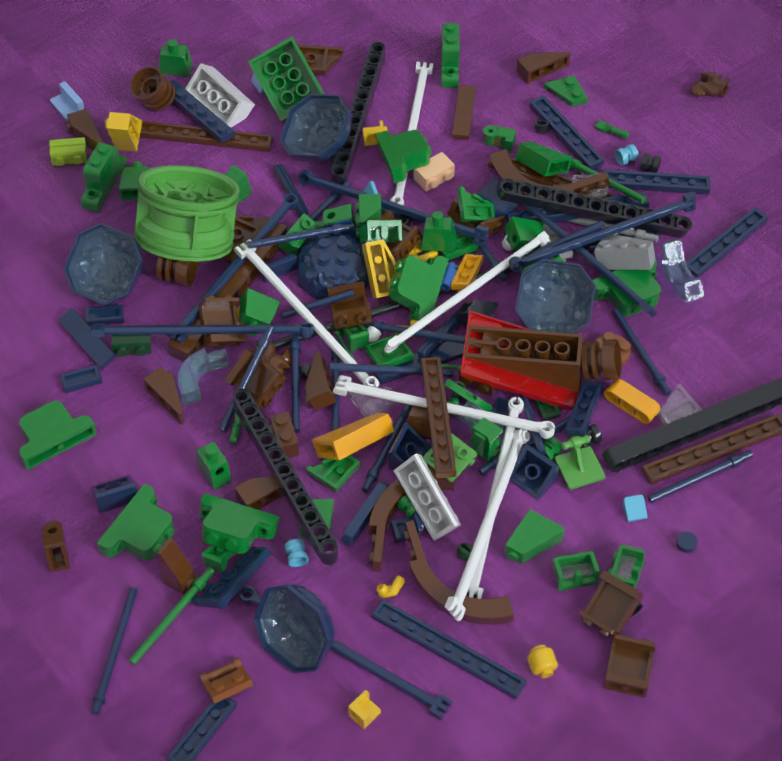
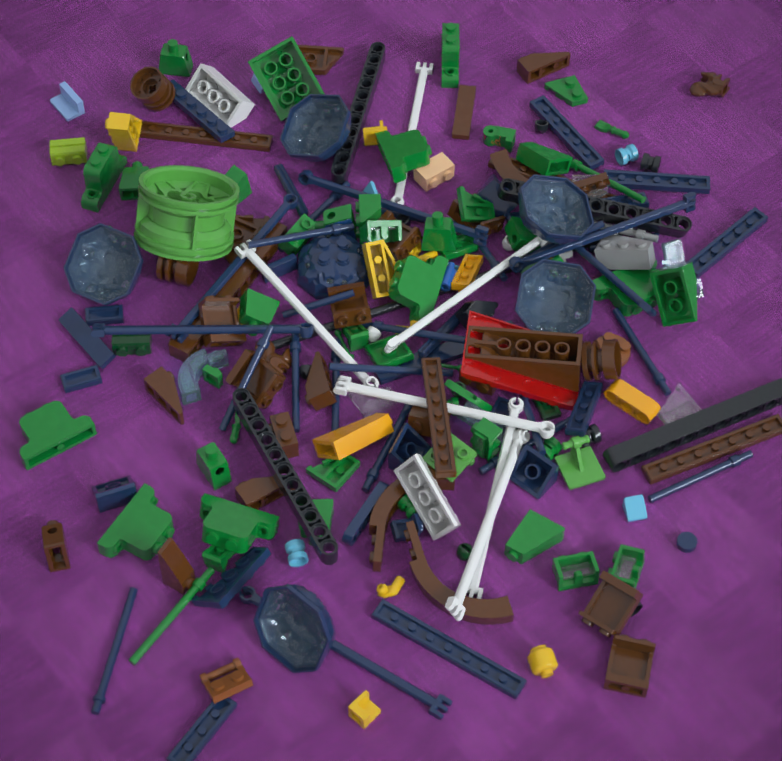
reddish brown slope [66,108,103,151] -> none
none -> green plate [202,364,223,389]
none -> clear light blue rock [518,174,594,245]
none -> green slope [649,262,697,327]

